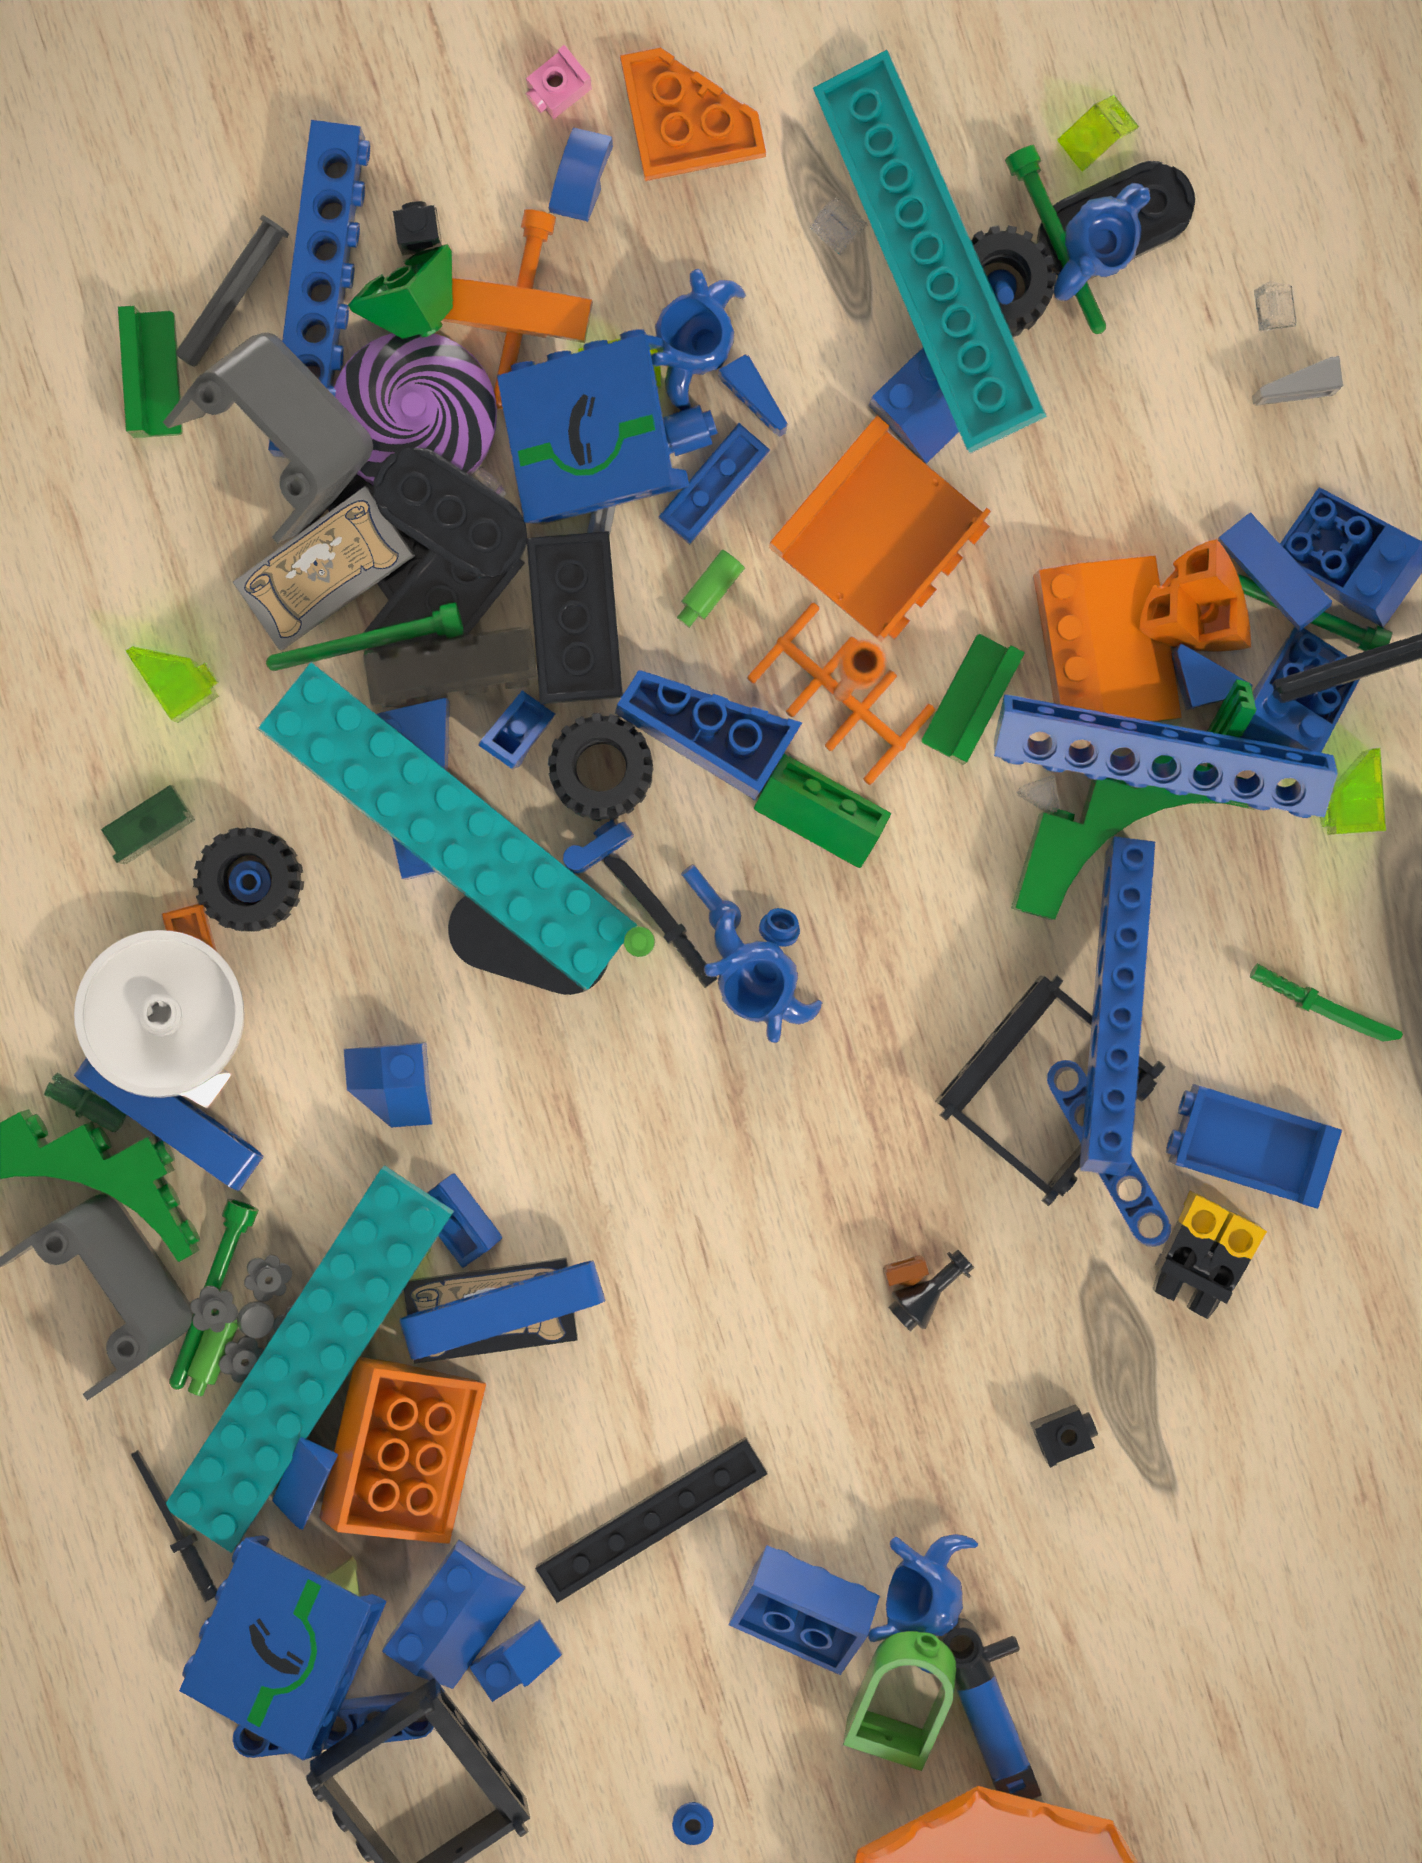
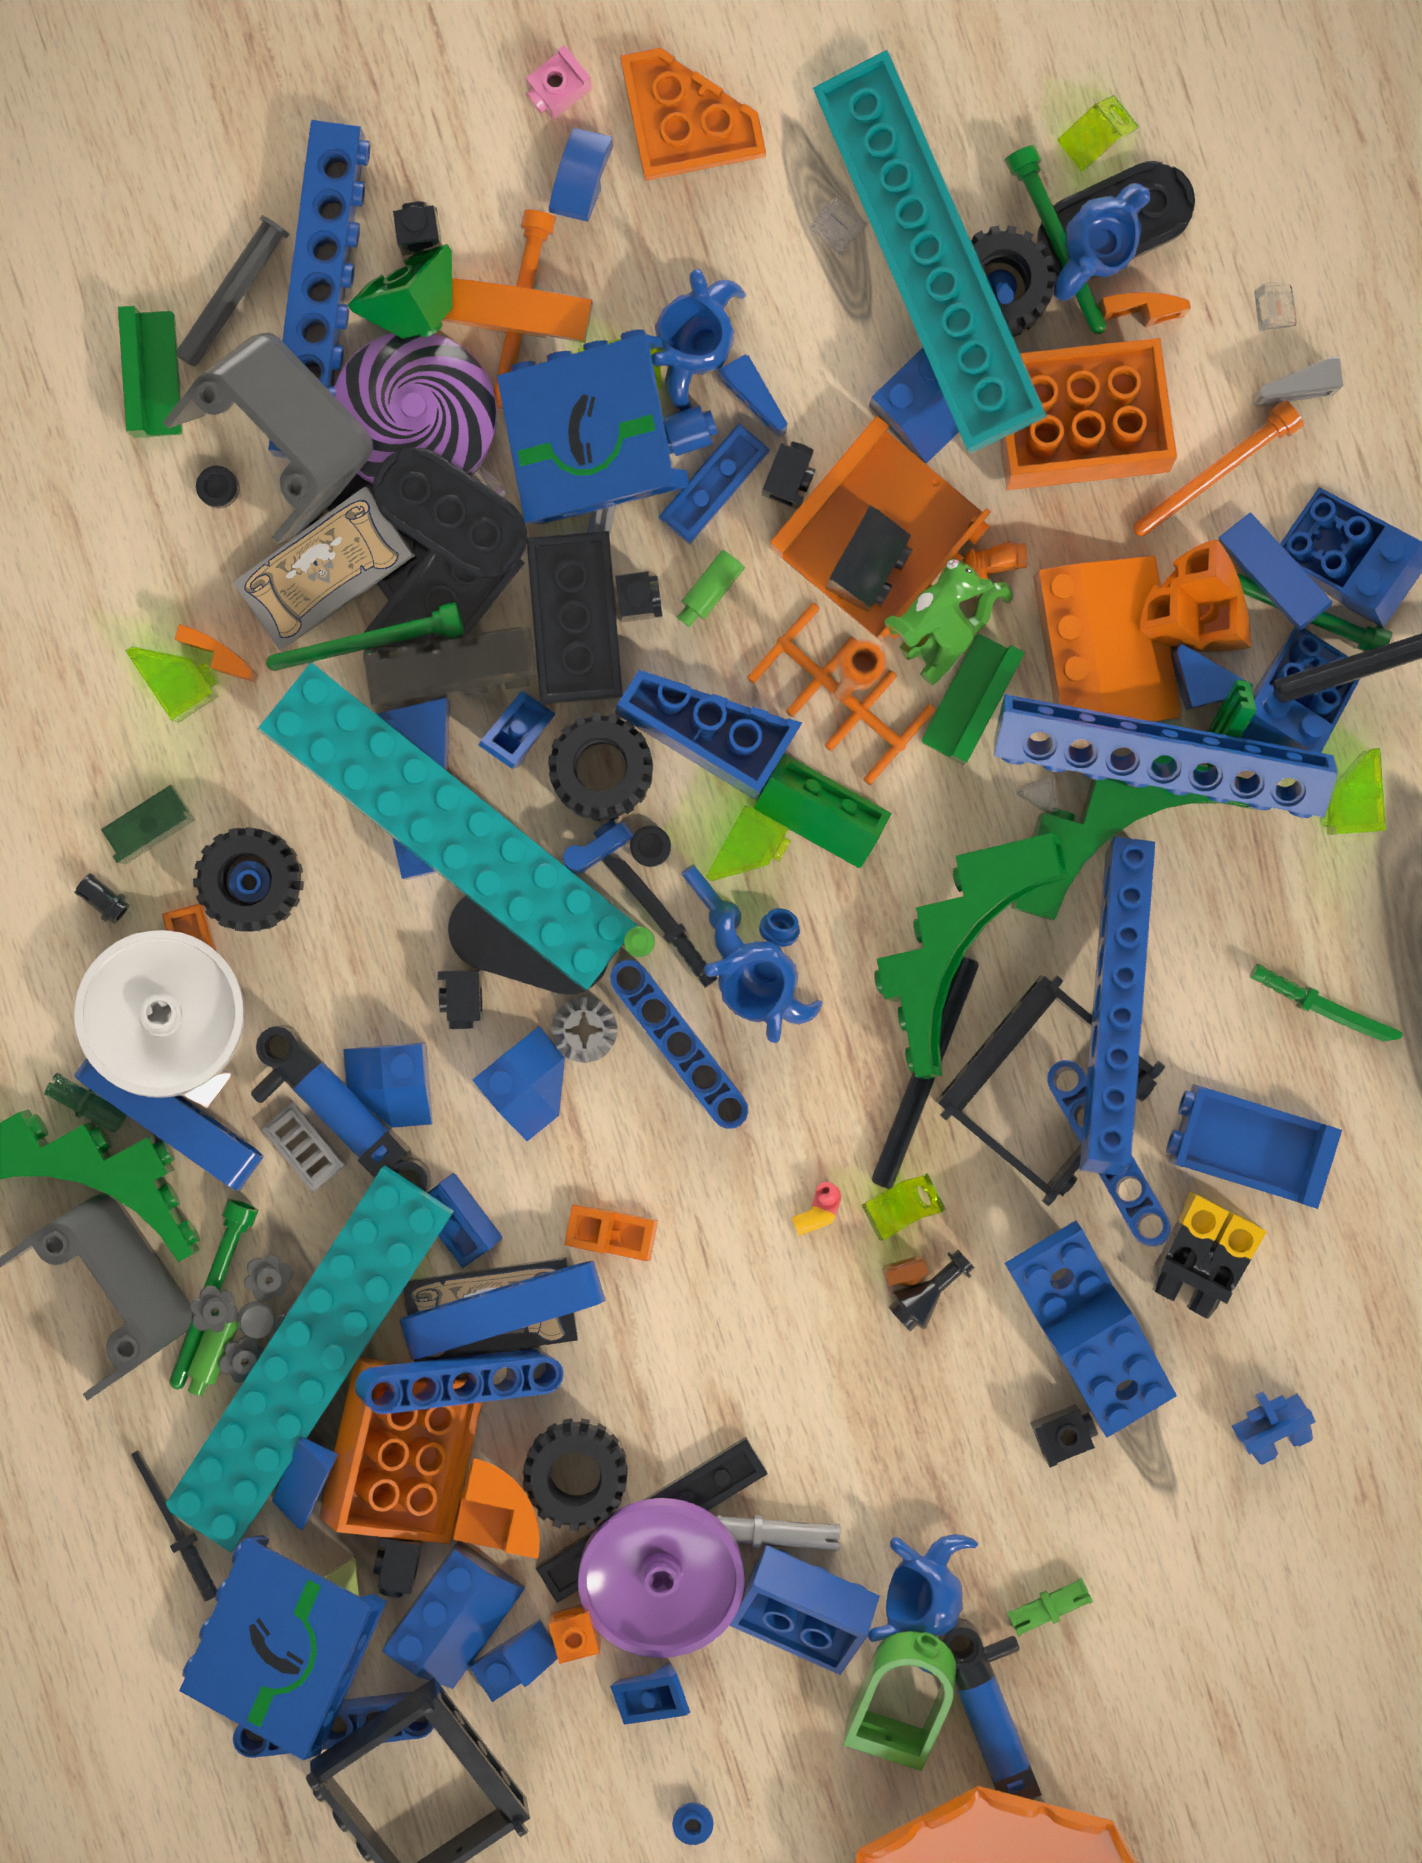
none -> black pin [74,873,130,924]
none -> orange slope [175,624,258,683]
none -> black tile [196,465,239,509]
none -> piece [251,1025,431,1192]
none -> light grey slope [262,1101,347,1192]
none -> blue beam [355,1348,564,1414]
none -> black brick [373,1537,423,1598]
none -> black brick [437,970,483,1029]
none -> orange brick [451,1458,540,1559]
none -> blue slope [473,1026,565,1141]
none -> black tyre [522,1418,628,1531]
none -> orange brick [549,1604,601,1664]
none -> light grey gear [551,997,617,1063]
none -> orange slope [564,1204,658,1261]
none -> medium lavender dish [578,1498,745,1658]
none -> blue beam [610,959,748,1129]
none -> blue slope [610,1662,690,1725]
none -> black brick [616,571,663,622]
none -> black tile [630,826,671,867]
none -> clear neon green slope [705,805,791,882]
none -> light grey pin [716,1515,841,1551]
none -> black brick [762,441,816,510]
none -> arm [791,1182,841,1236]
none -> black slope [825,505,913,613]
none -> clear neon green bracket [862,1173,946,1241]
none -> black axle [872,956,979,1189]
none -> green arch [874,833,1069,1079]
none -> bright green animal [884,559,1014,686]
none -> orange arm [963,541,1027,579]
none -> orange slope [1000,338,1177,491]
none -> blue bracket [1004,1220,1177,1438]
none -> bright green pin [1007,1578,1093,1637]
none -> orange slope [1098,292,1191,327]
none -> orange piece [1133,400,1304,537]
none -> blue hips [1232,1391,1316,1465]

